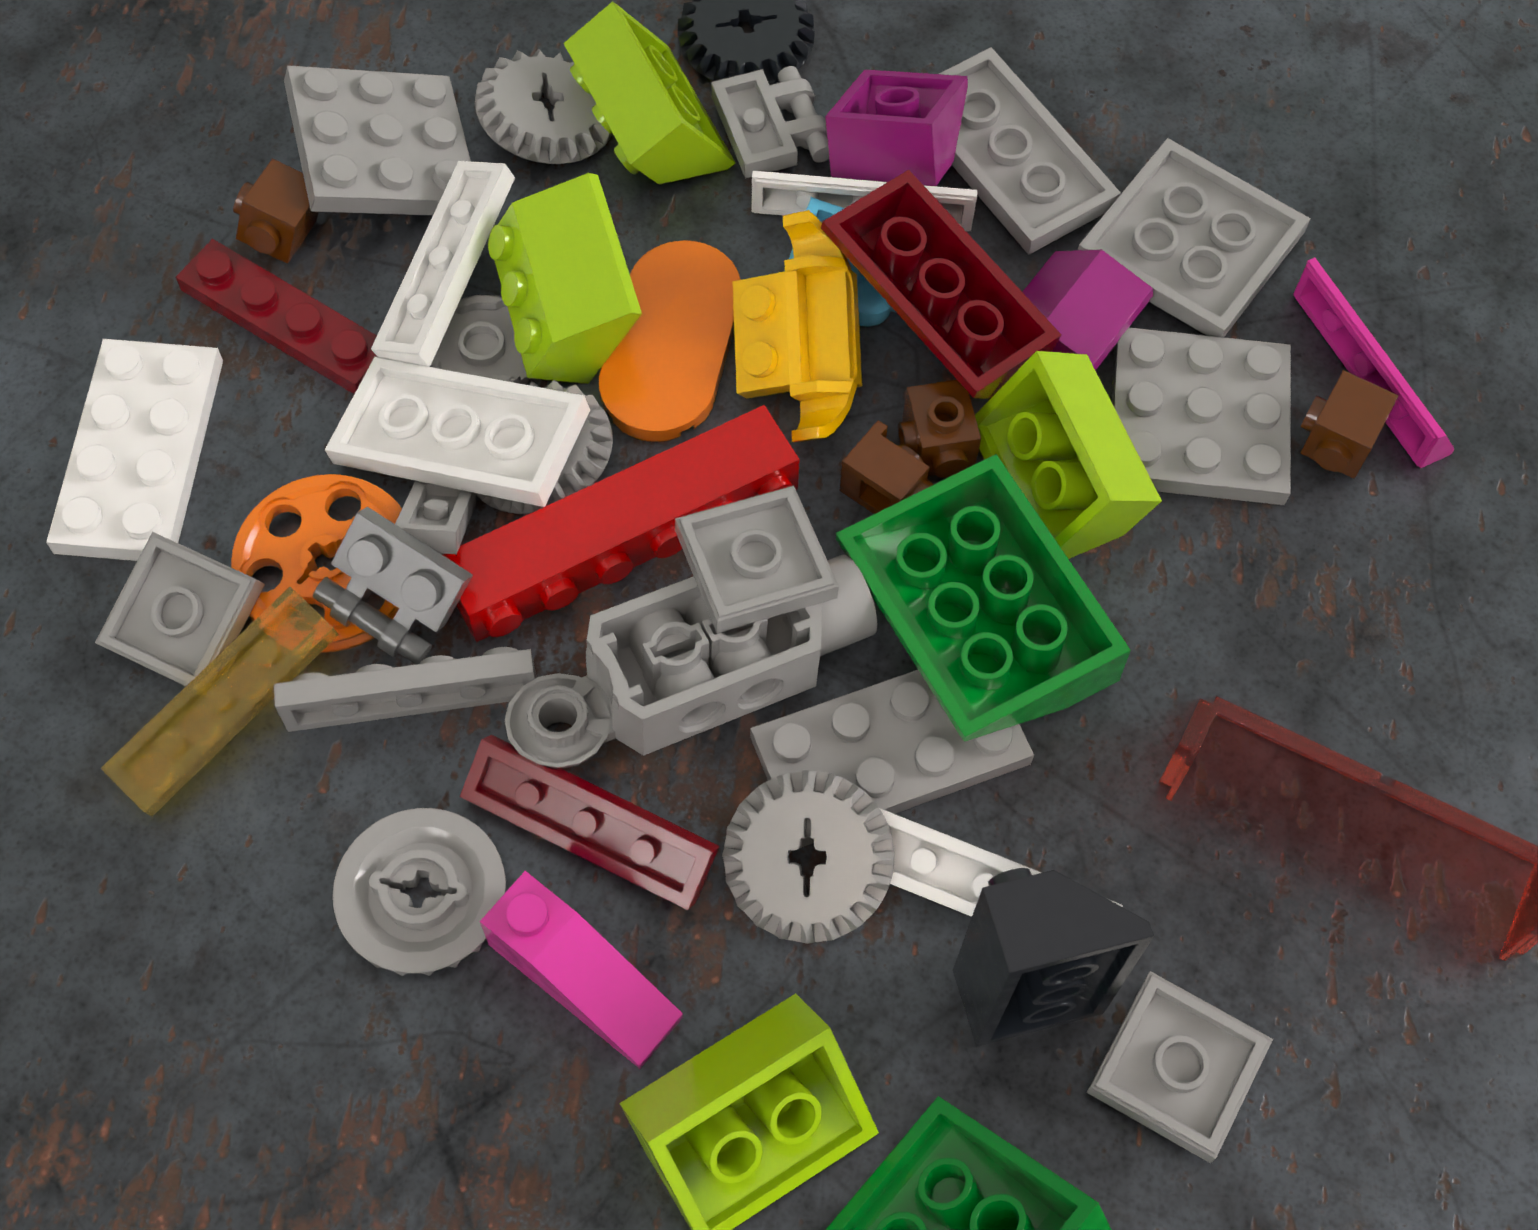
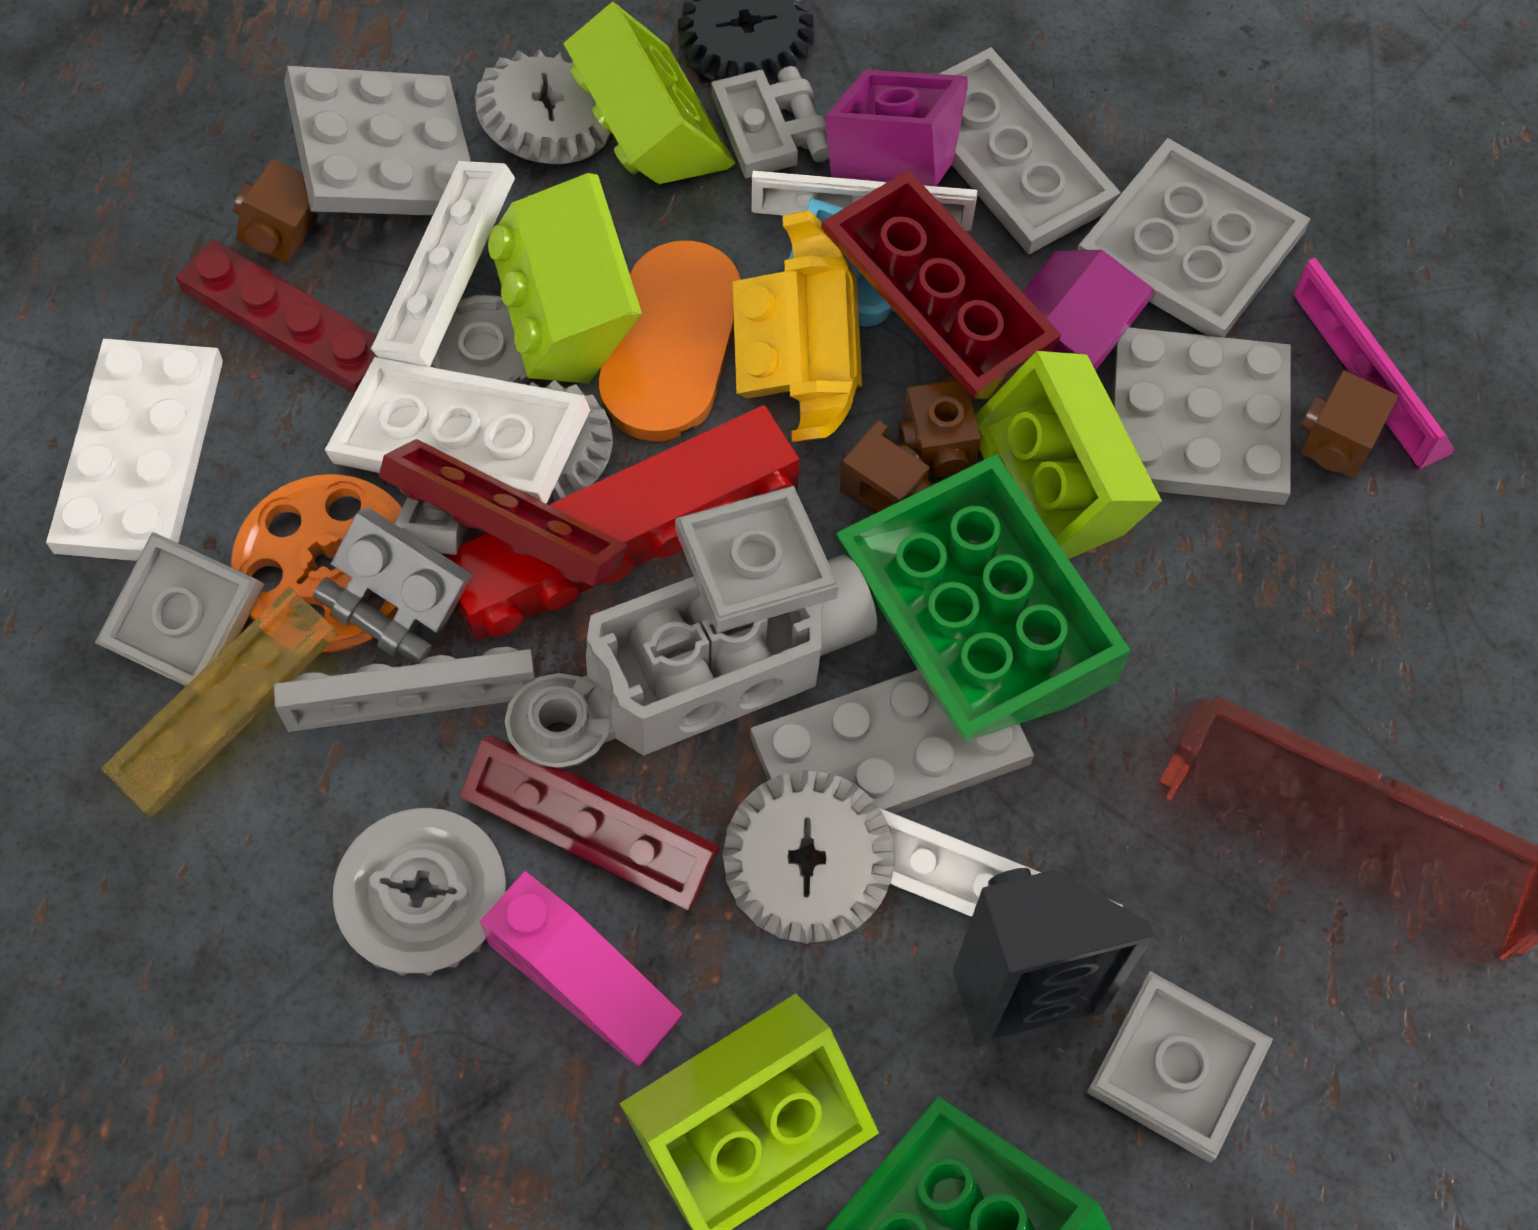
none -> dark red plate [378,439,628,586]

